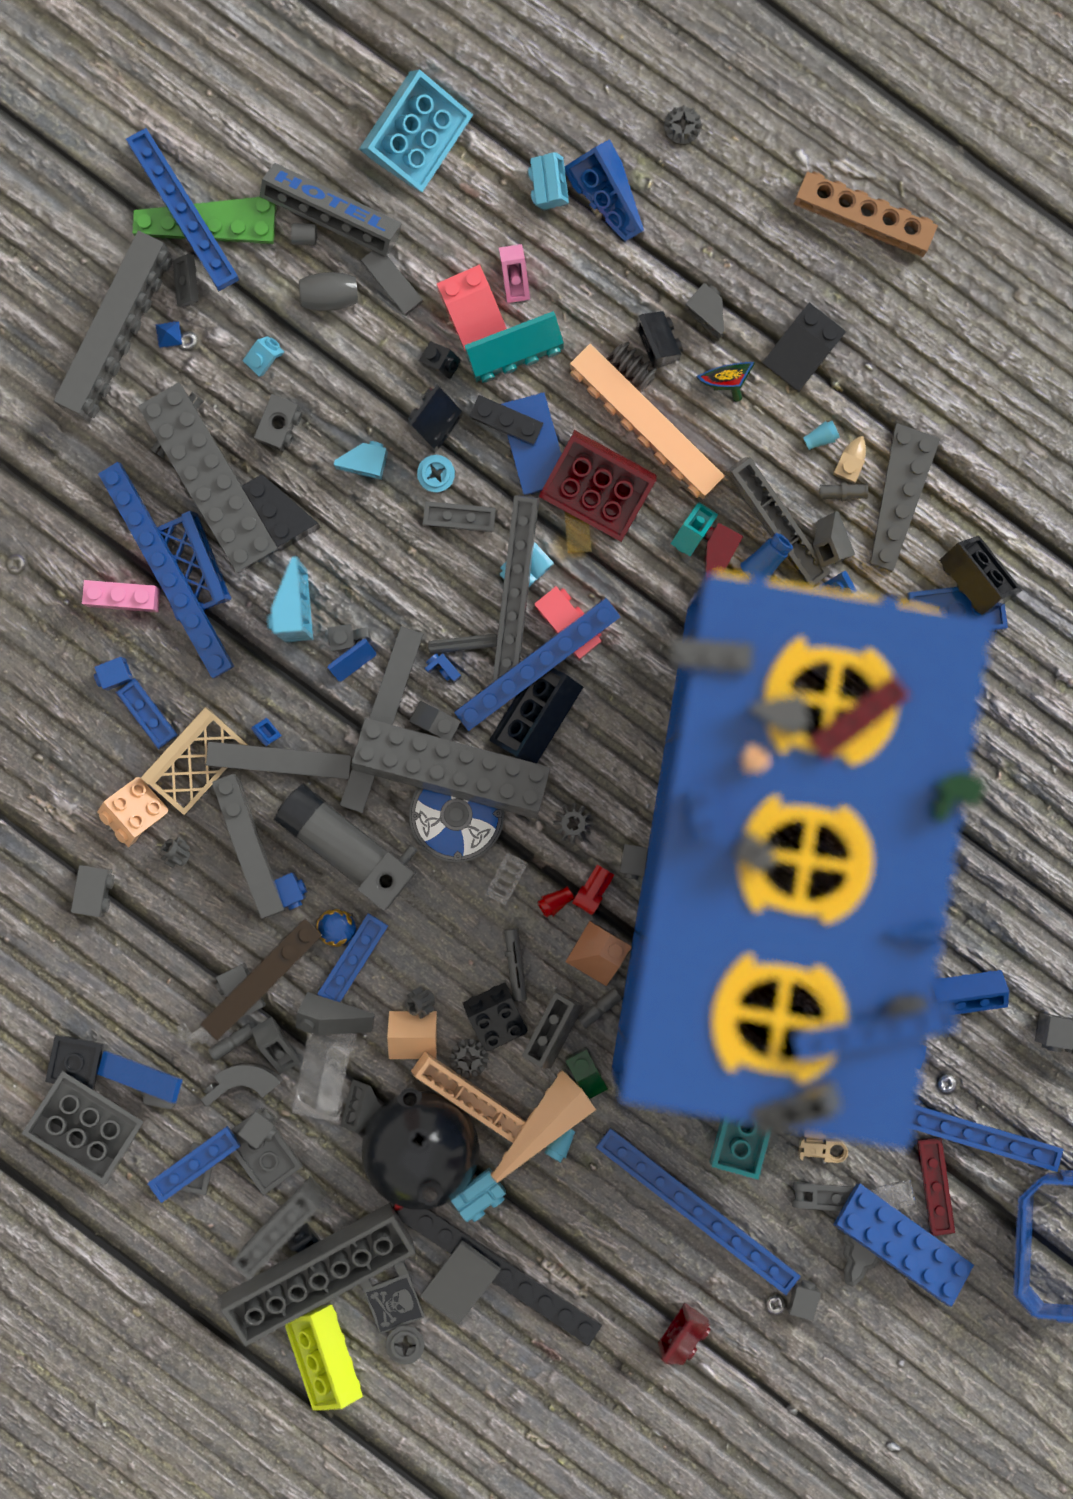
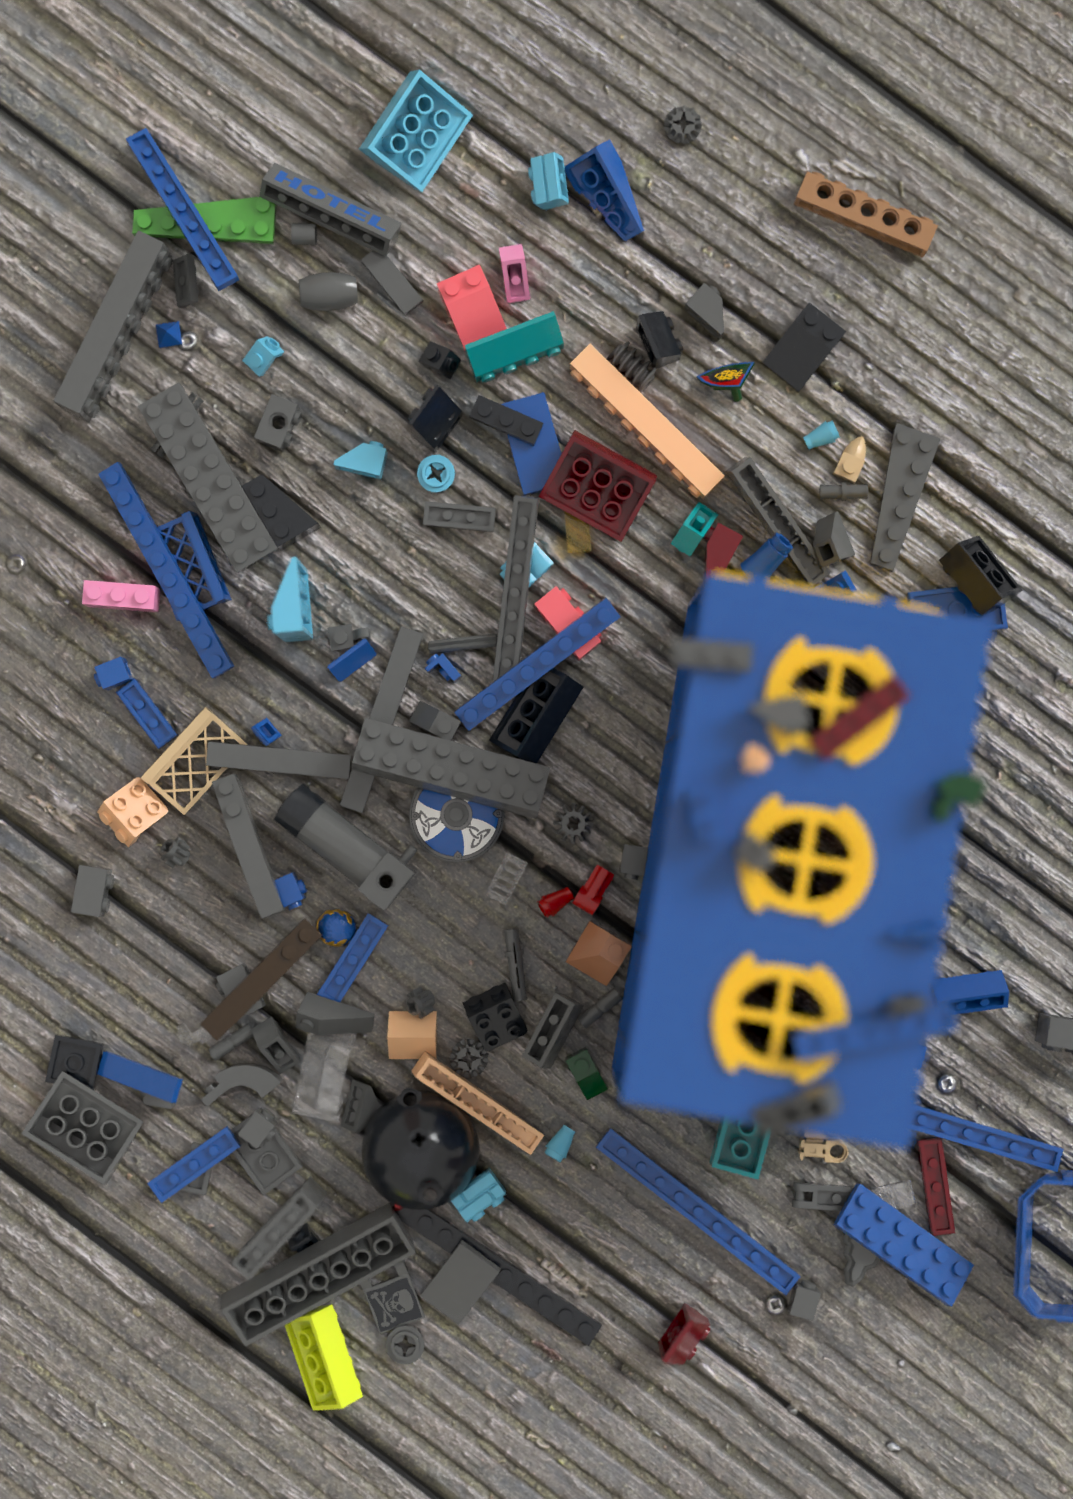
light nougat wedge [490,1070,596,1183] -> none

